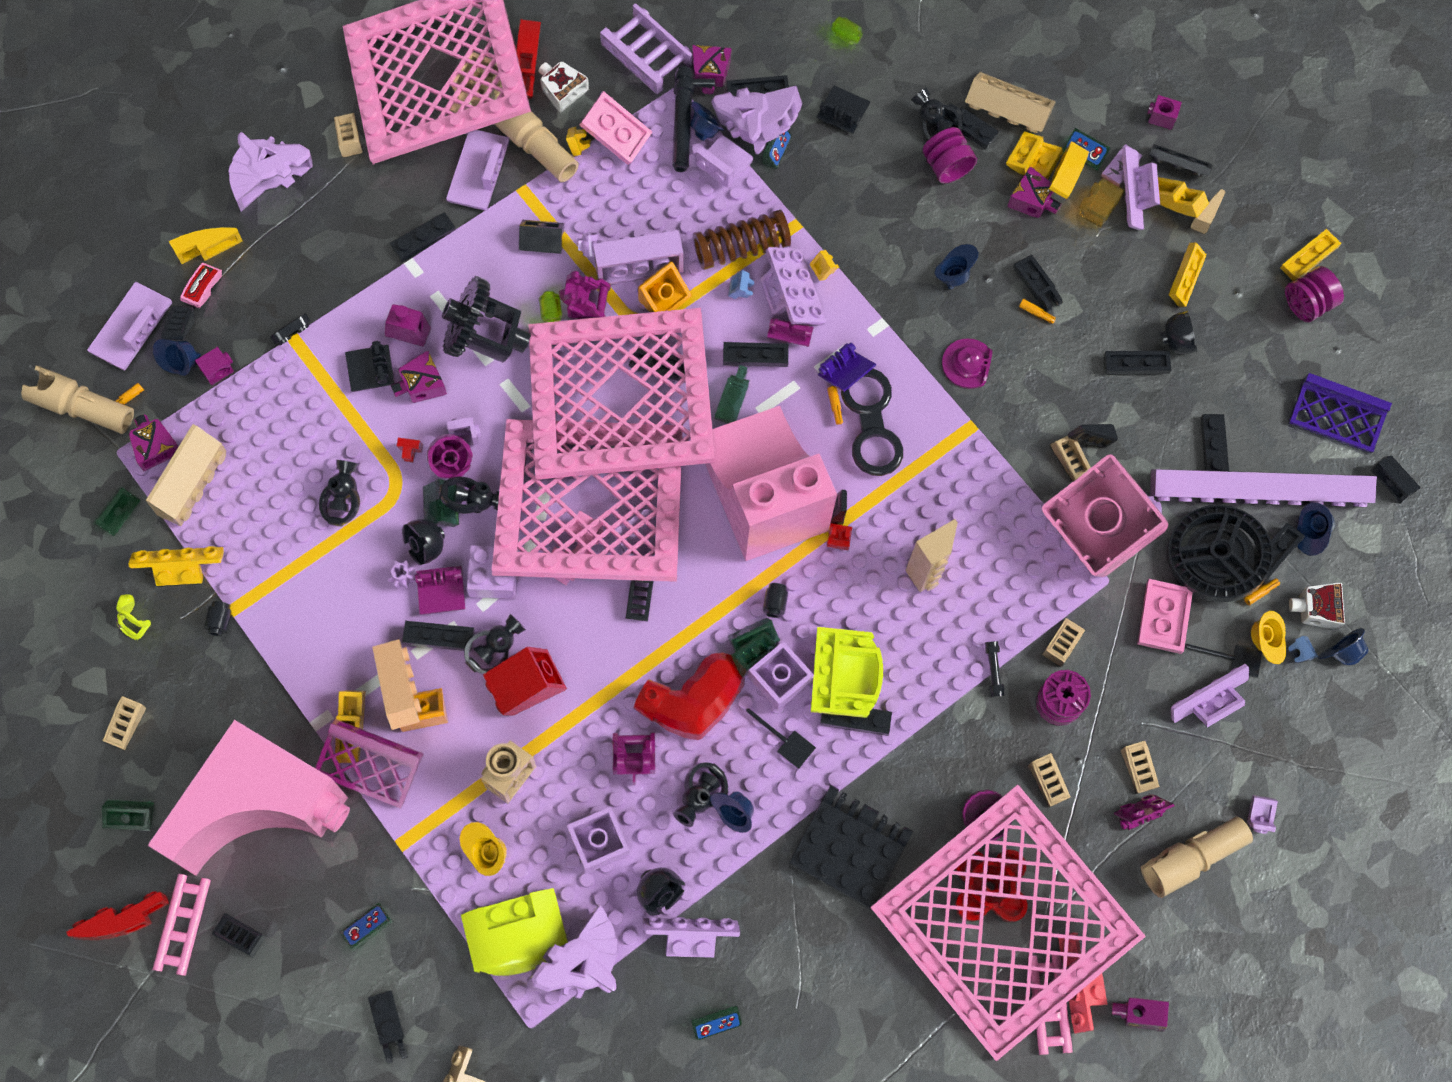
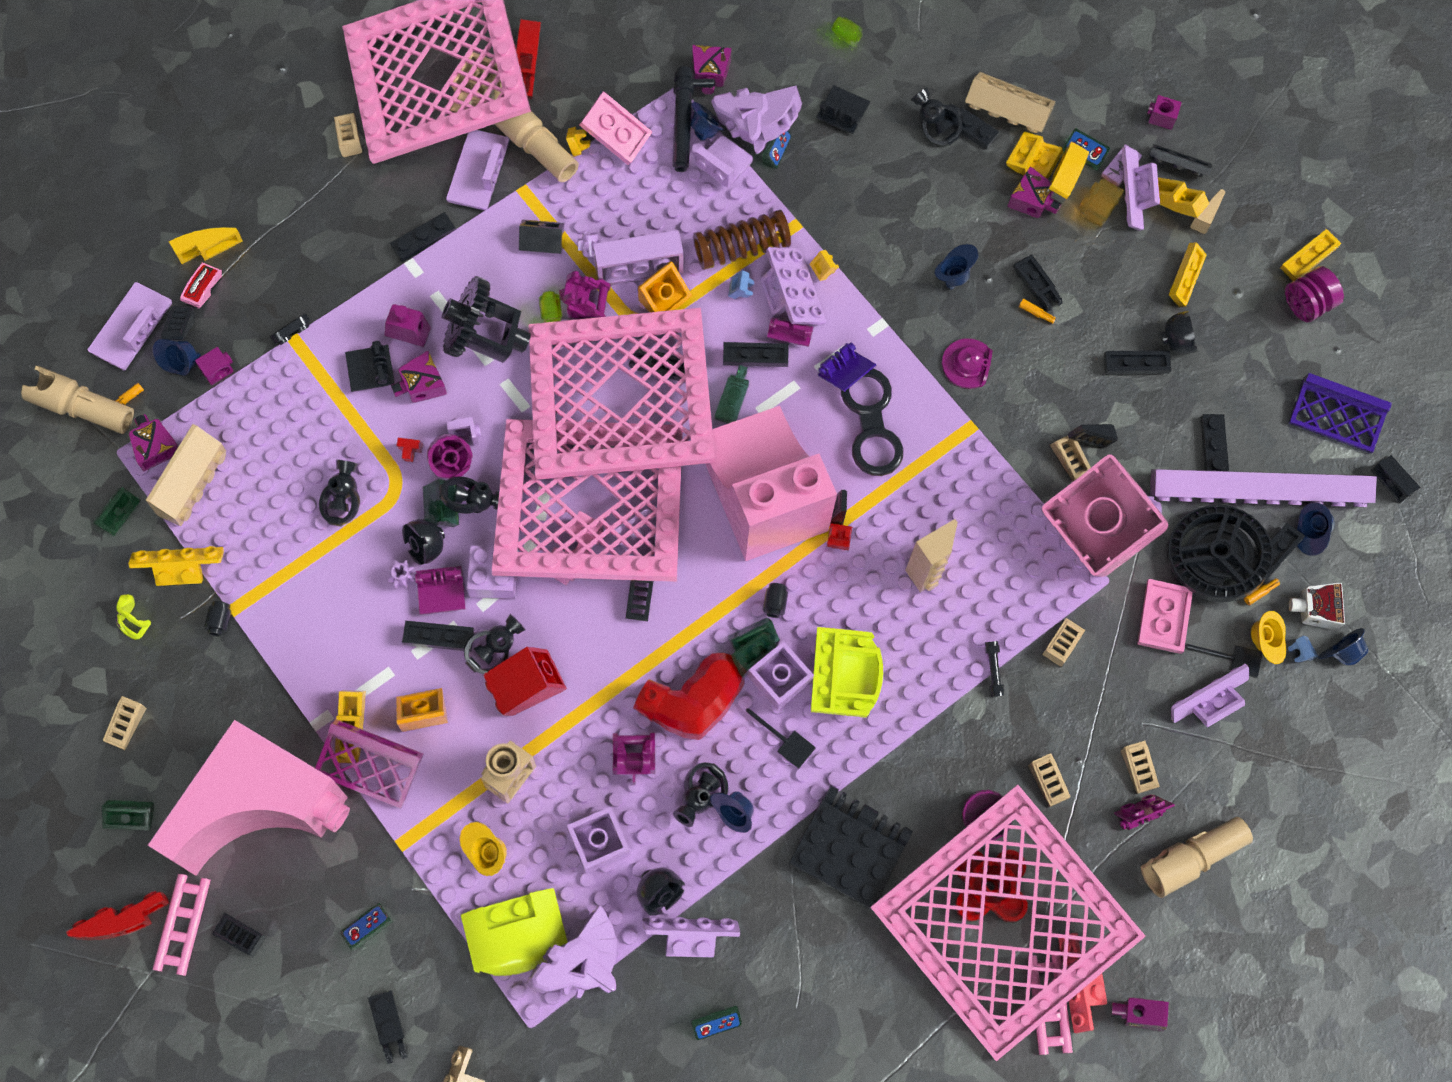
lavender animal [228,132,313,212] -> none
light nougat brick [372,639,422,730] -> none
white torso [539,62,589,113] -> none
lavender fence [600,3,692,95] -> none
black plate [726,75,789,96] -> none
black plate [820,709,892,736] -> none
light orange piece [827,386,843,425] -> none
magenta wheel [922,127,977,183] -> none
magenta wheel [1035,670,1091,726] -> none
lavender bracket [1247,795,1278,834] -> none

